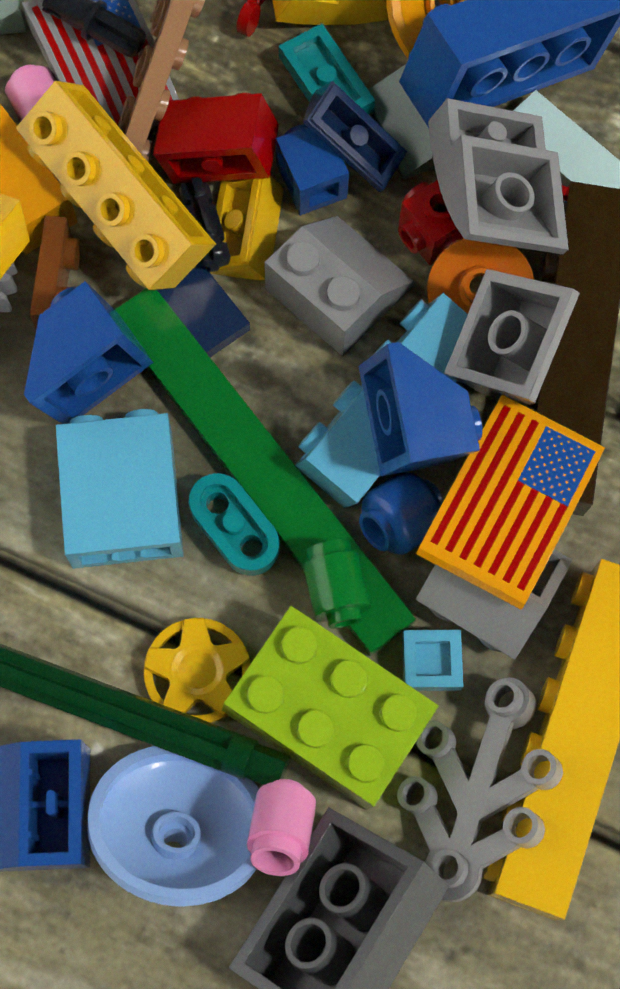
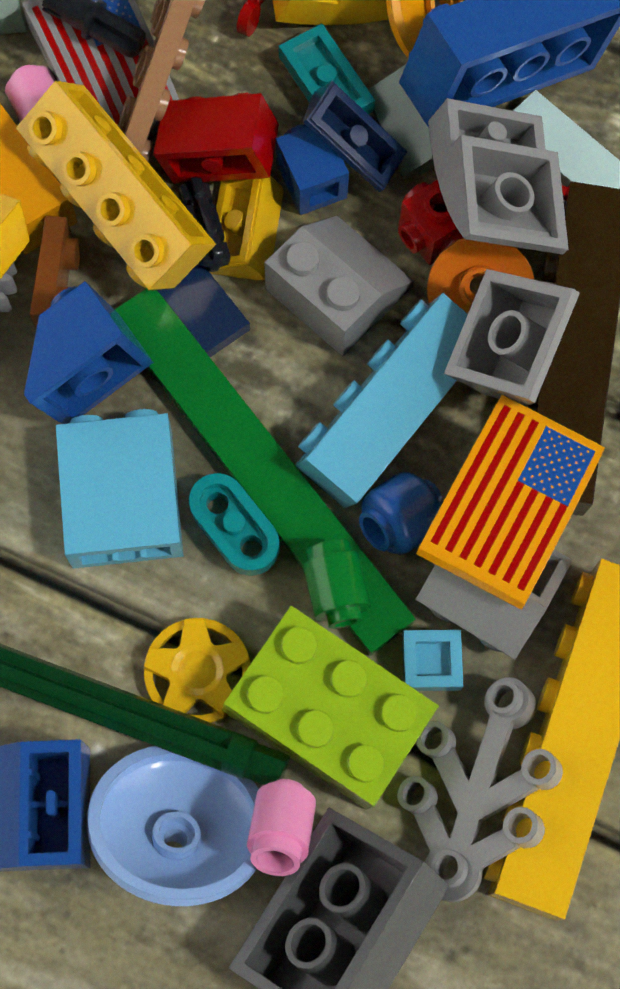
blue slope [358,342,482,476] -> none

